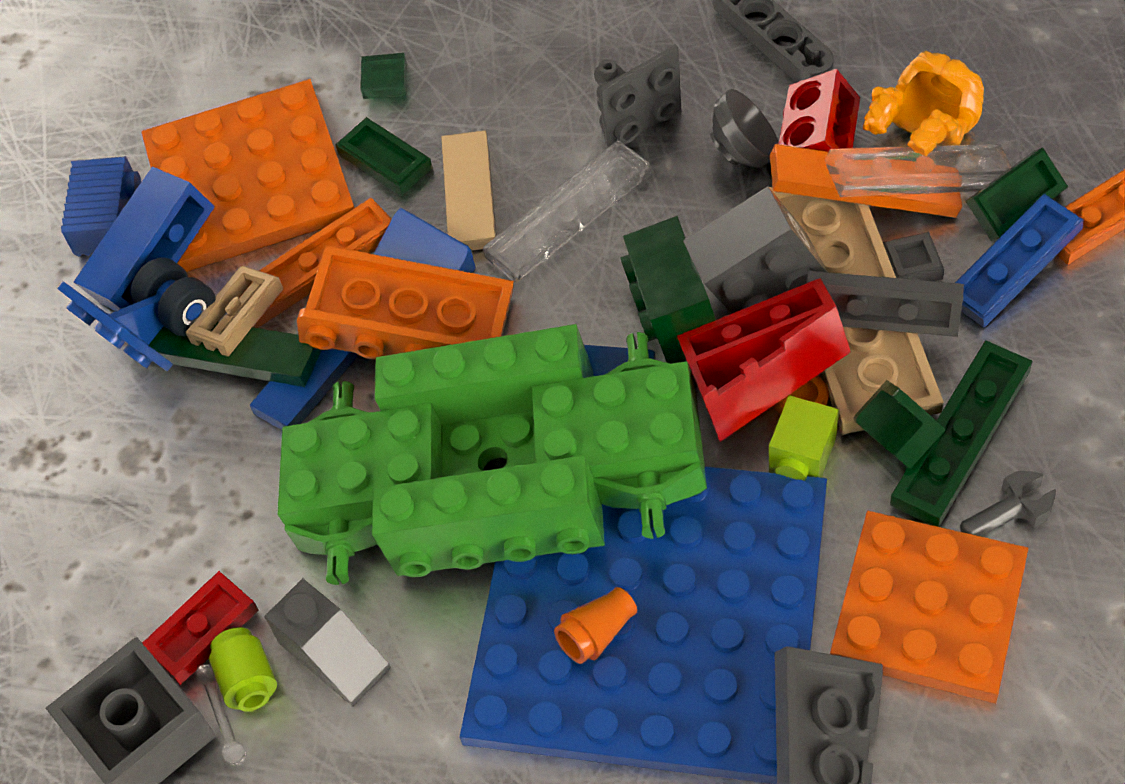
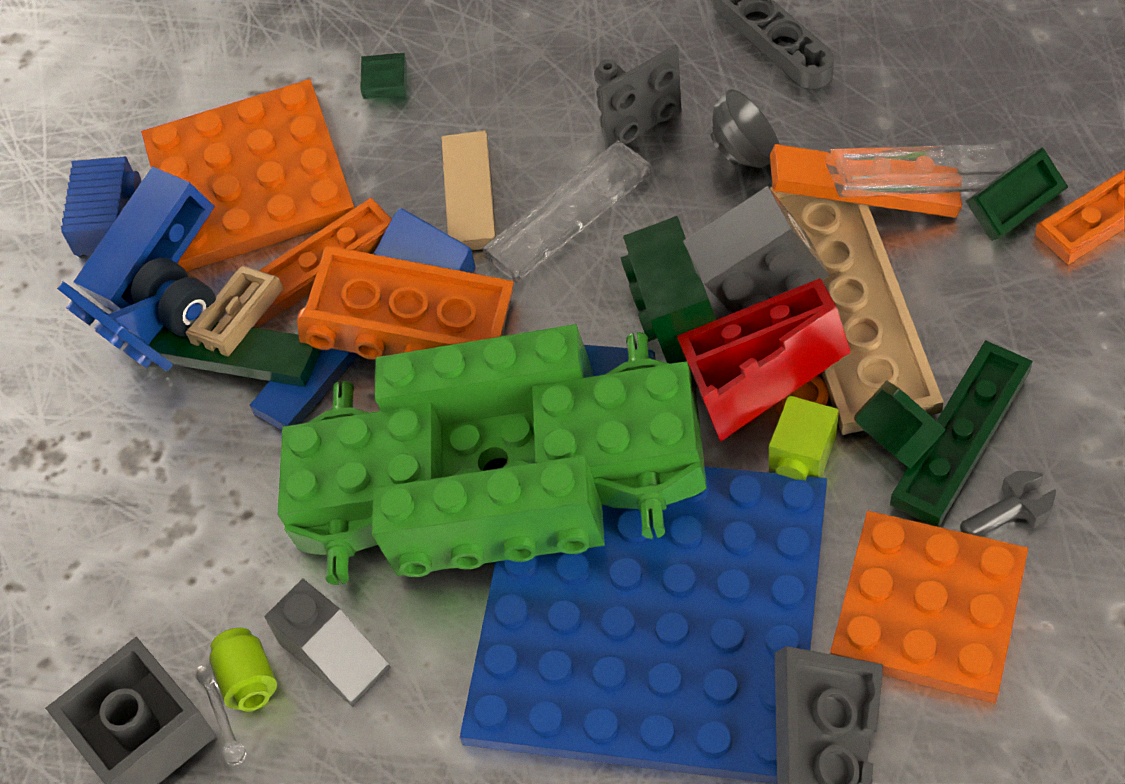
red plate [142,571,259,685] -> none
dark green tile [335,117,433,197] -> none
orange cone [554,587,637,664] -> none
red brick [777,69,861,156] -> none
dark grey plate [807,271,964,337] -> none
light orange hair [863,51,984,157] -> none
dark grey tile [883,232,945,281] -> none
blue tile [955,194,1083,328] -> none

